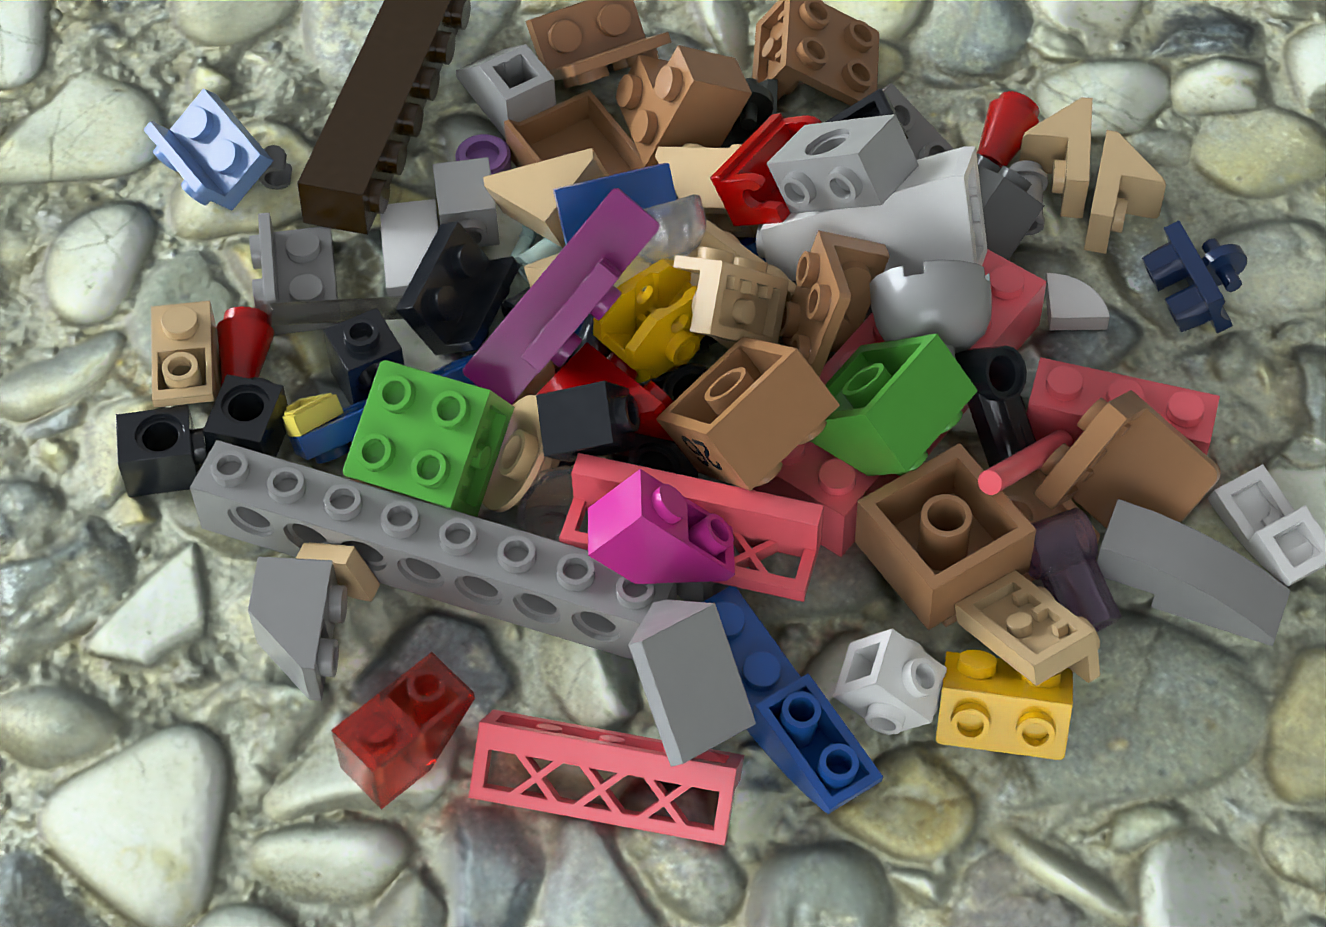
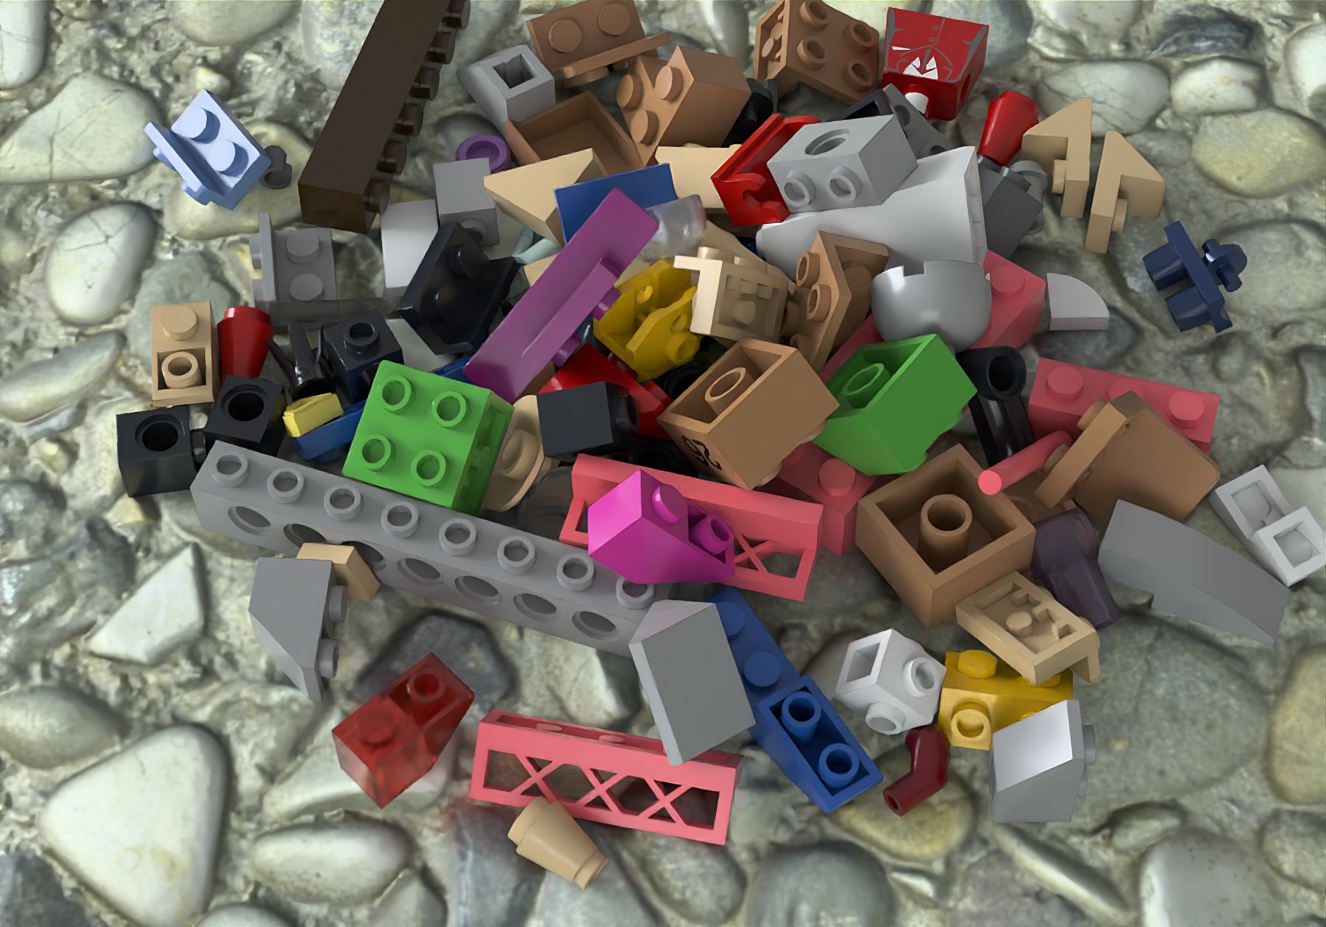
none -> black piece [265,320,337,402]
none -> tan cone [508,795,609,890]
none -> red torso [881,7,989,122]
none -> dark red arm [883,725,951,817]
none -> light grey slope [987,699,1095,823]

